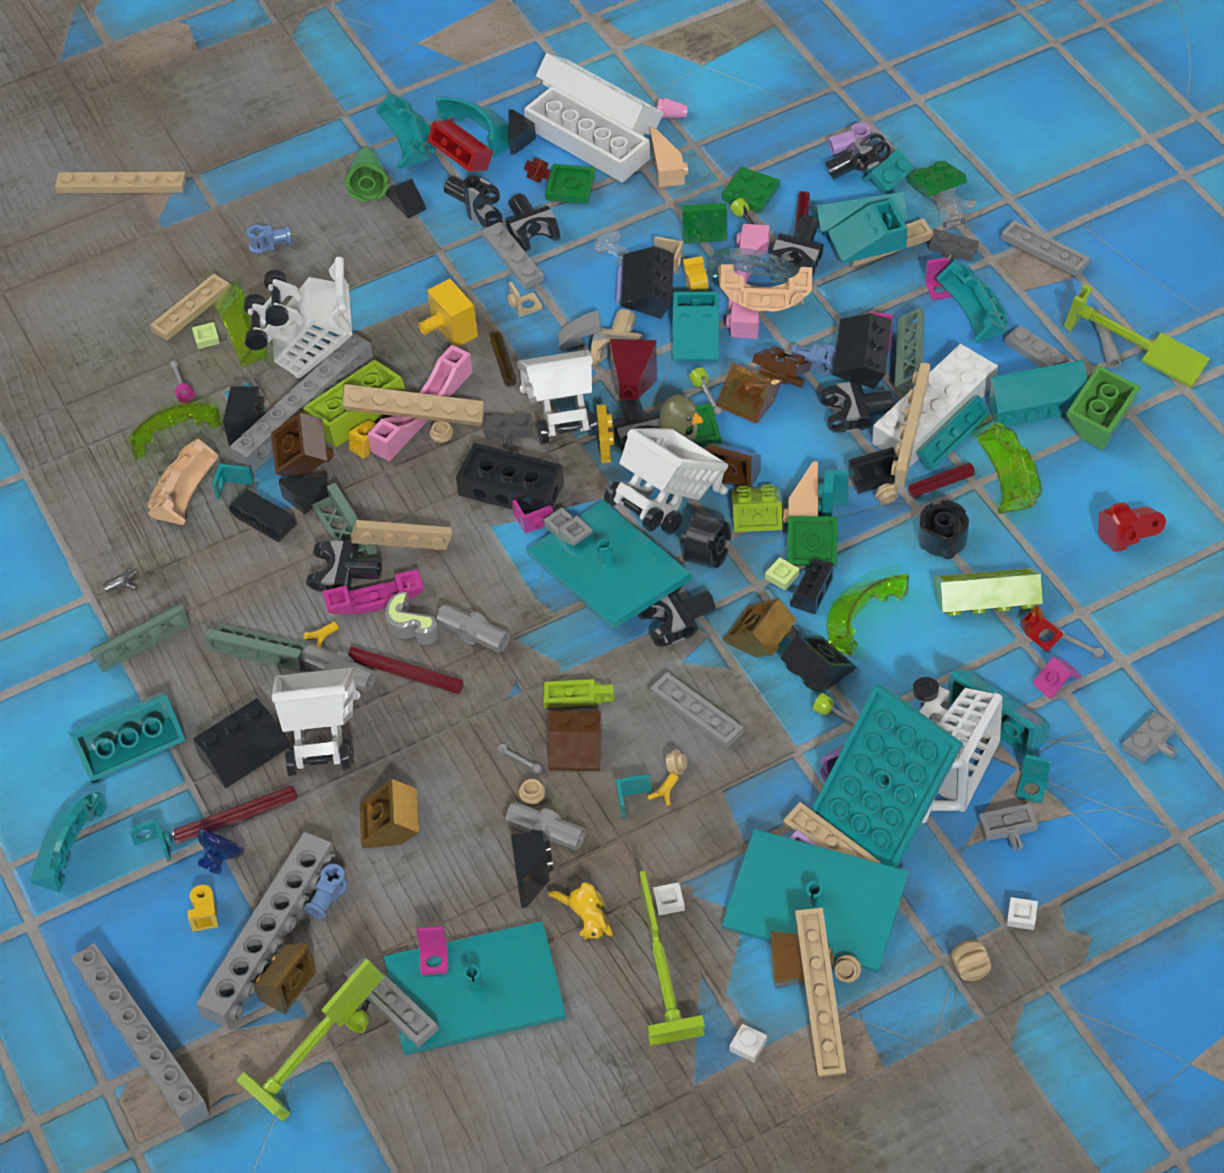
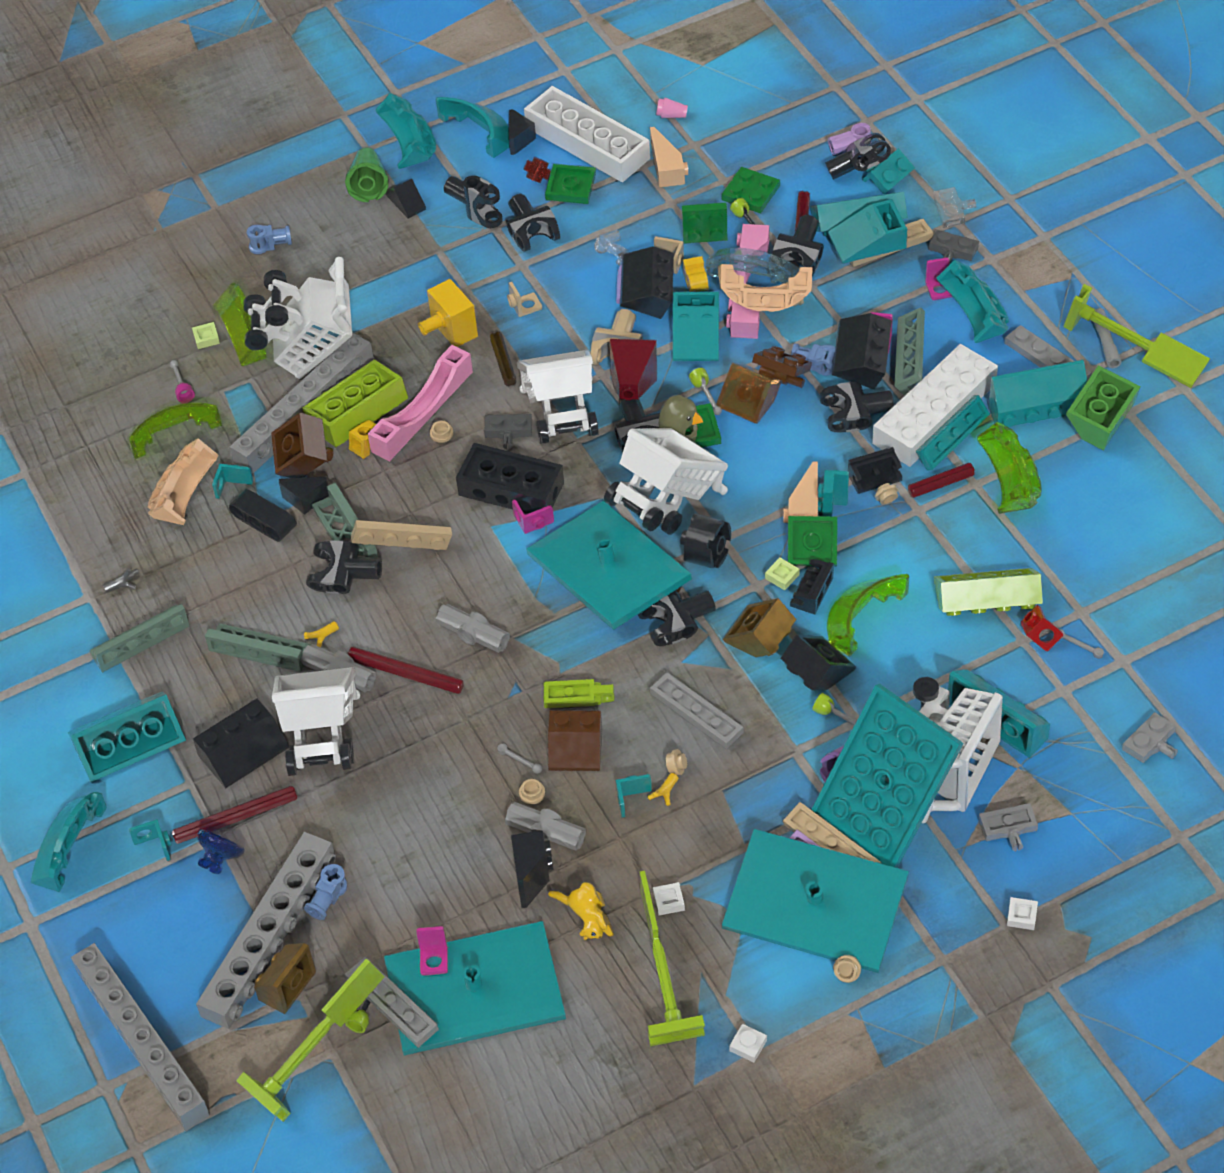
tan plate [55,171,186,194] -> none
tan plate [150,274,231,341] -> none
yellow leg [187,885,219,932] -> none
black slope [223,386,267,452] -> none
dark pink slope [322,569,424,614] -> none
tan plate [342,384,483,426] -> none
pearl gold slope [360,779,419,848] -> none
light grey animal [385,591,439,645] -> none
red brick [427,120,494,172] -> none
light grey plate [481,222,544,290] -> none
white brick [536,53,664,136] -> none
light grey slope [543,508,593,545] -> none
light grey slope [558,310,602,350] -> none
yellow plate [597,404,614,463] -> none
reddish brown slope [706,443,761,488] -> none
lime bracket [731,485,782,532] -> none
clear orange torso [770,931,834,989] -> none
tan plate [795,908,846,1078] -> none
tan plate [891,363,930,487] -> none
green plate [907,161,967,197] -> none
black brick [918,500,969,559] -> none
tan piece [952,940,991,982] -> none
light grey plate [1001,220,1090,277] -> none
teal bracket [1016,755,1051,804] -> none
dark pink bracket [1033,657,1081,698] -> none
red piece [1098,502,1166,552] -> none

